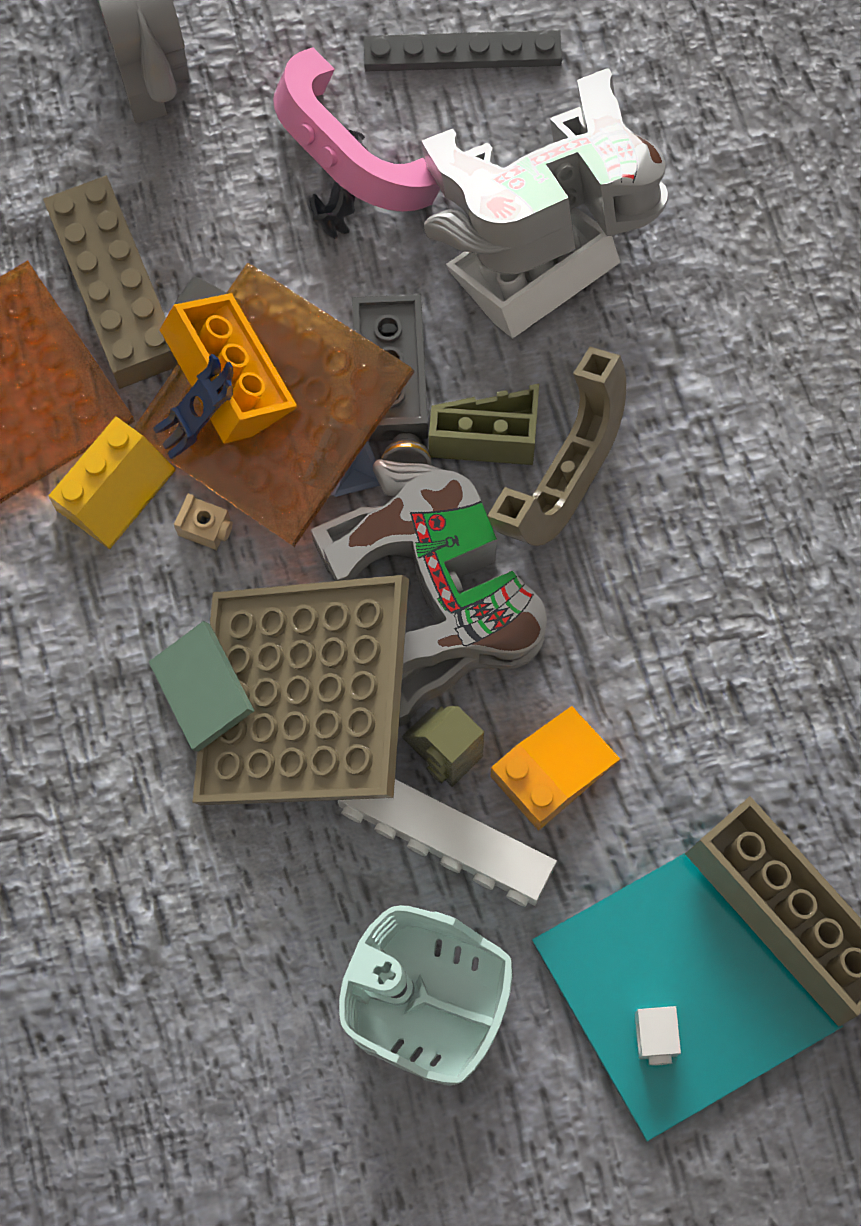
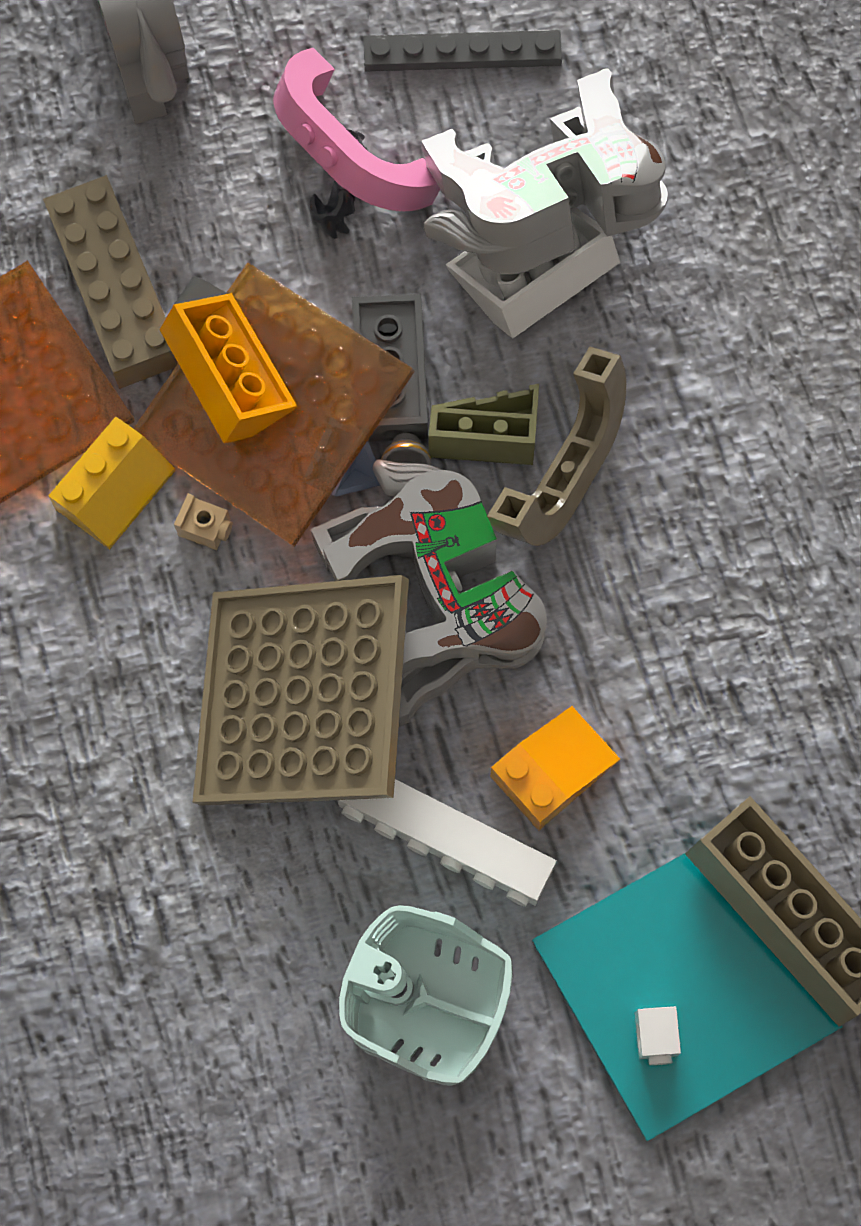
sand green tile [149,621,254,752] -> none
dark blue piece [153,354,233,459] -> none
olive wedge [401,705,484,787] -> none

